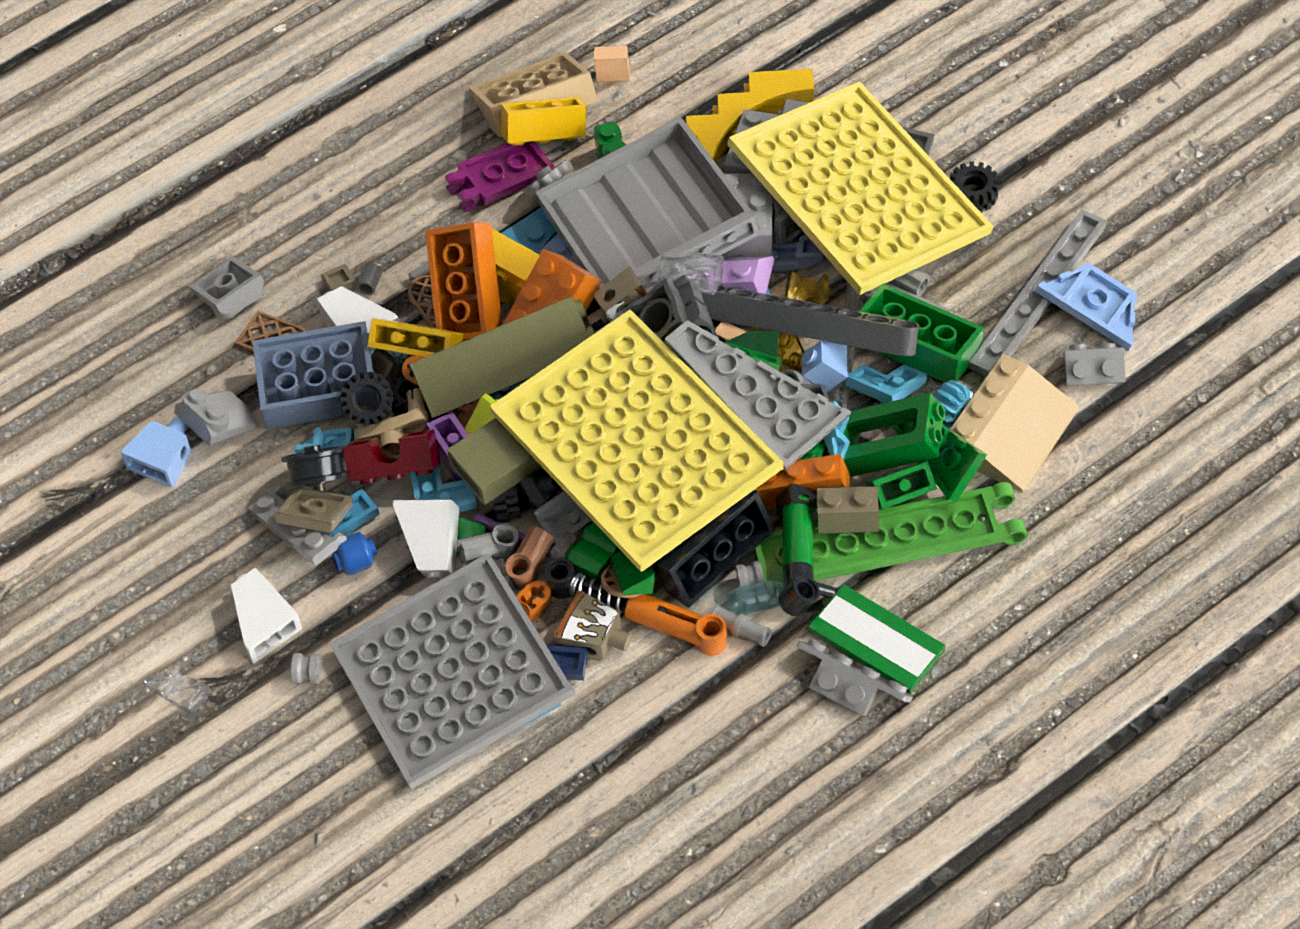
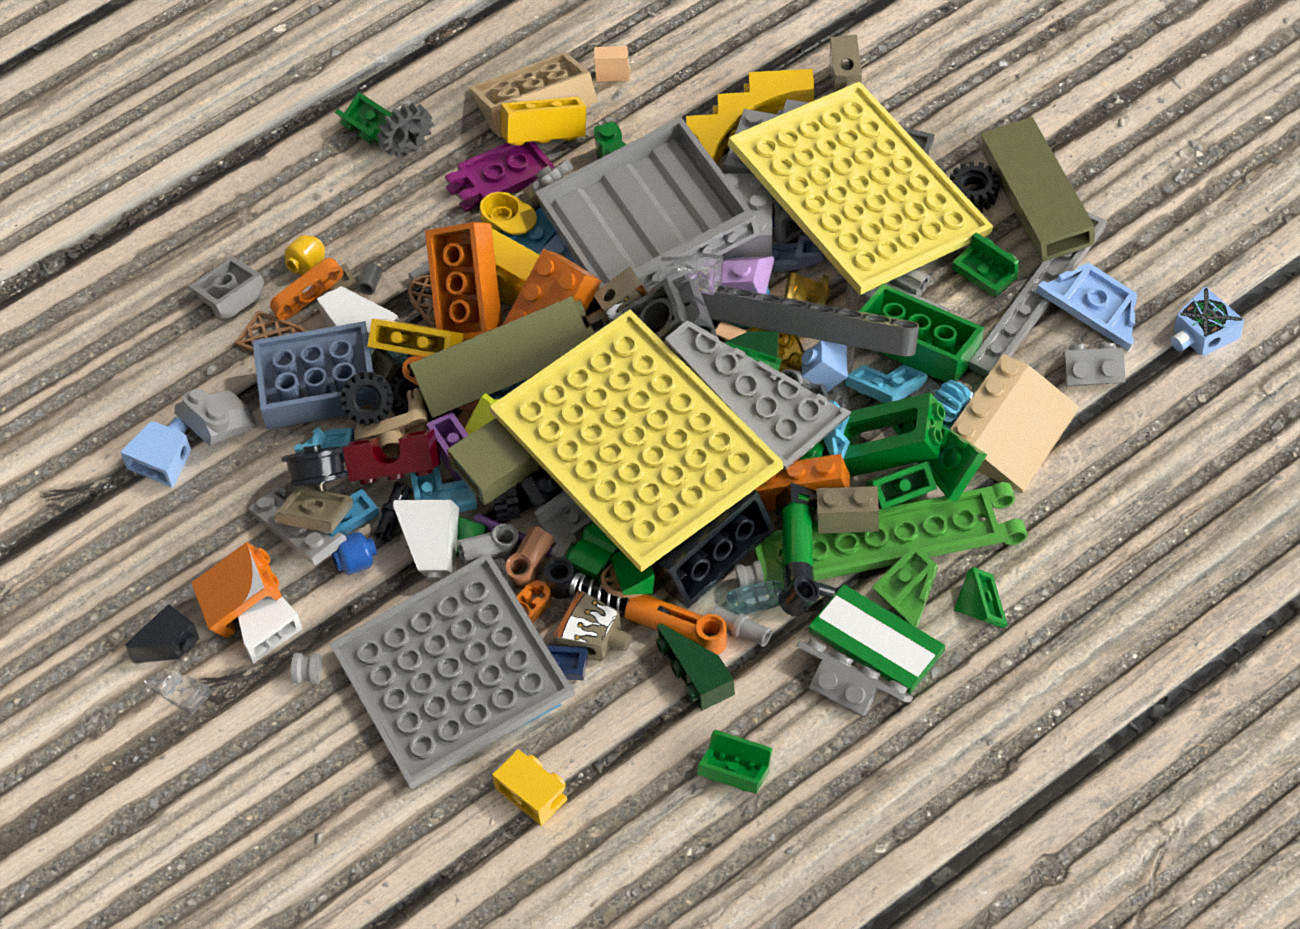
none -> black slope [125,604,200,663]
none -> orange panel [191,542,282,638]
none -> orange beam [270,258,343,320]
none -> yellow head [284,235,325,276]
none -> green bracket [334,92,392,144]
none -> black pin [374,482,412,542]
none -> dark grey gear [377,103,434,157]
none -> yellow cap [480,192,537,235]
none -> yellow brick [492,749,567,826]
none -> dark green slope [655,624,735,711]
none -> green bracket [697,730,772,794]
none -> dark tan torso [829,34,862,92]
none -> bright green wing [872,544,938,627]
none -> green bracket [952,232,1019,298]
none -> green slope [954,567,1008,628]
none -> olive brick [981,117,1095,262]
none -> light blue torso [1171,287,1244,355]

